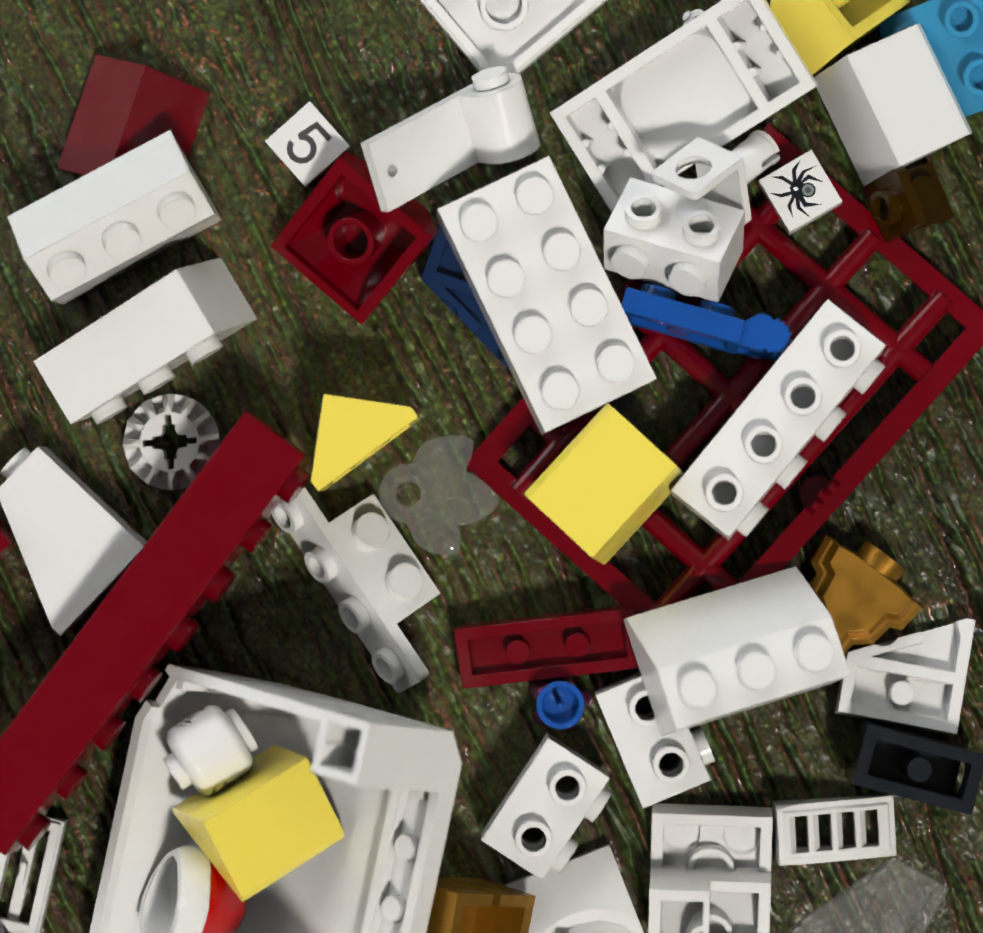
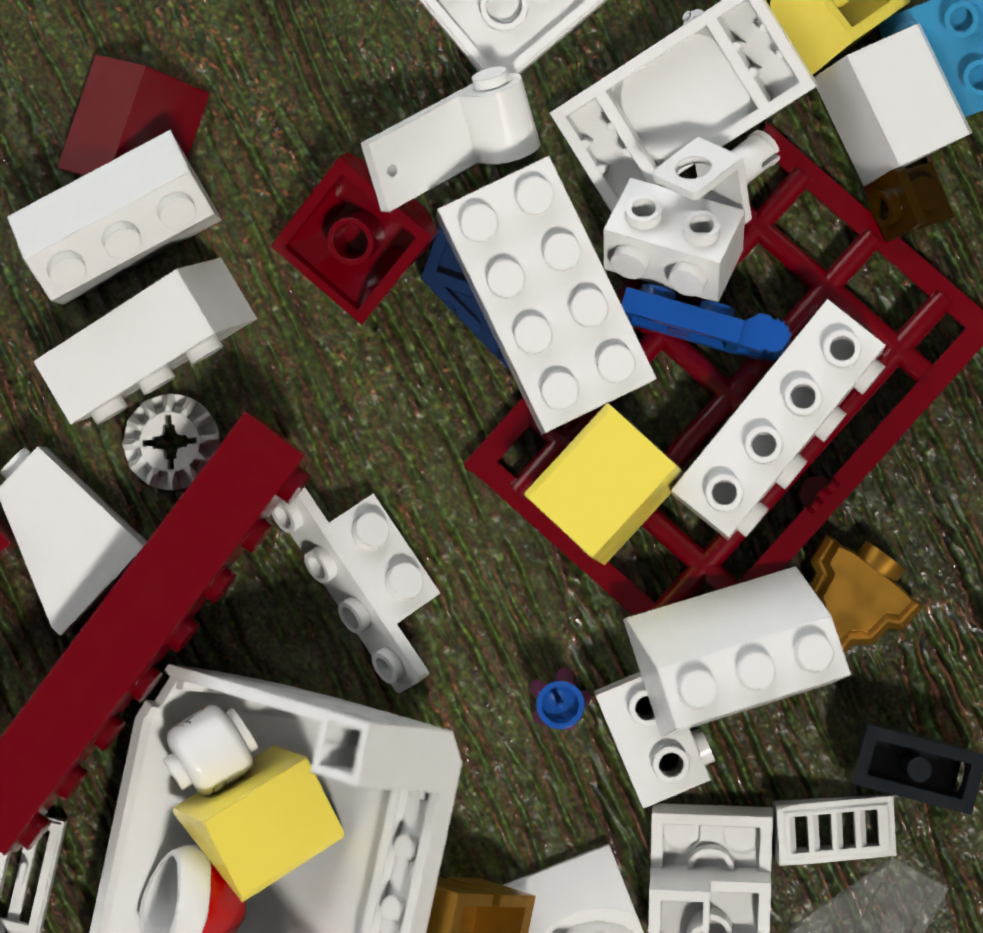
white tile [265,101,351,188] -> none
light yellow slope [311,394,421,491] -> none
clear plate [379,435,500,555] -> none
dark red plate [454,604,639,689] -> none
white brick [481,732,612,880] -> none
white tile [758,149,843,235] -> none
white wing [834,619,976,736] -> none

